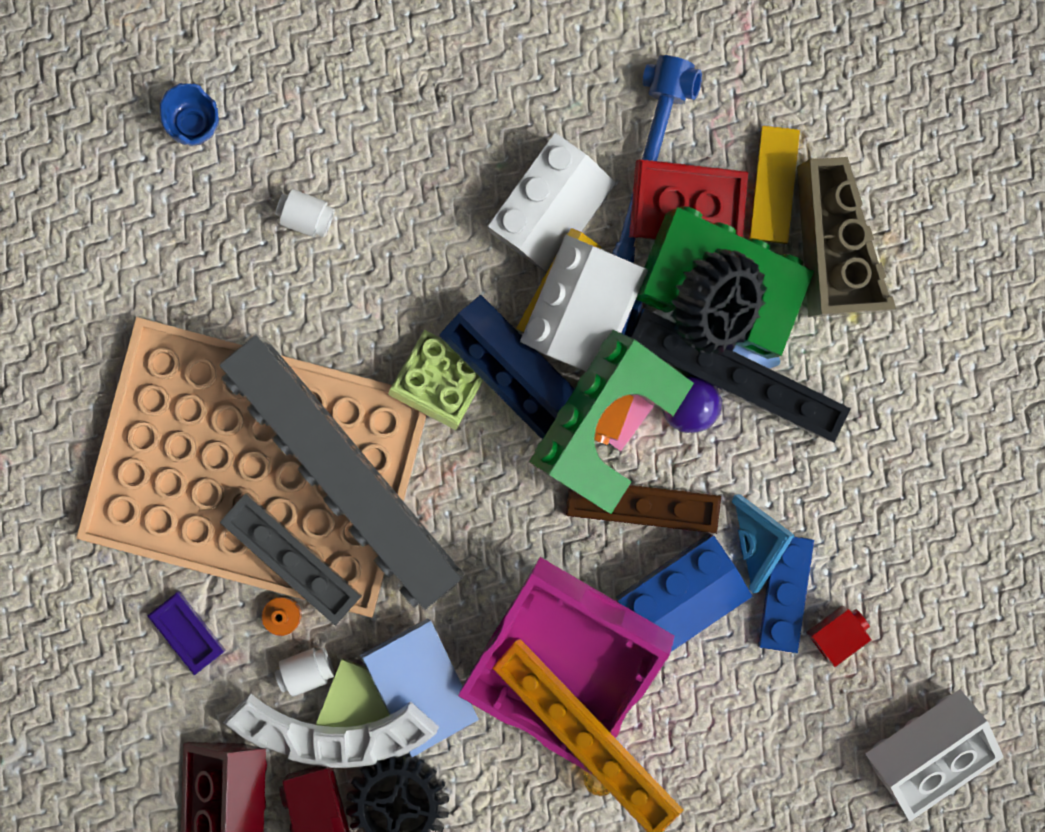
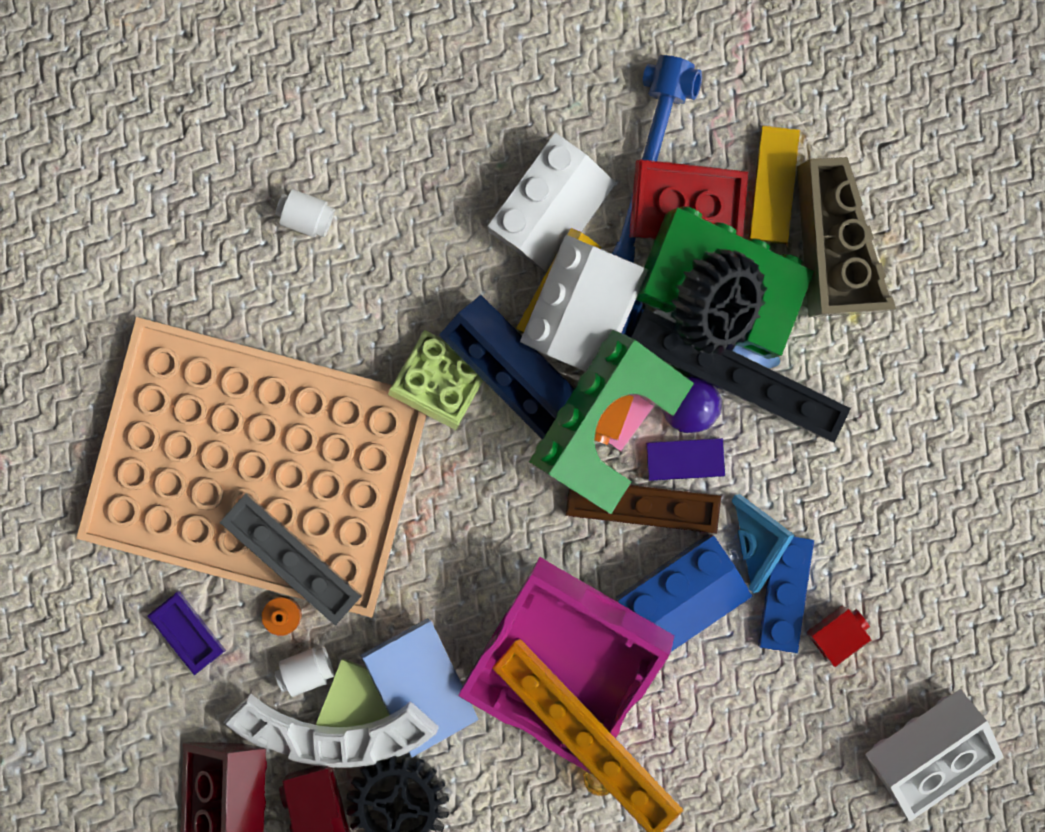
blue hair [160,83,219,146] -> none
dark grey brick [219,335,464,610] -> none
none -> dark purple tile [646,438,725,481]

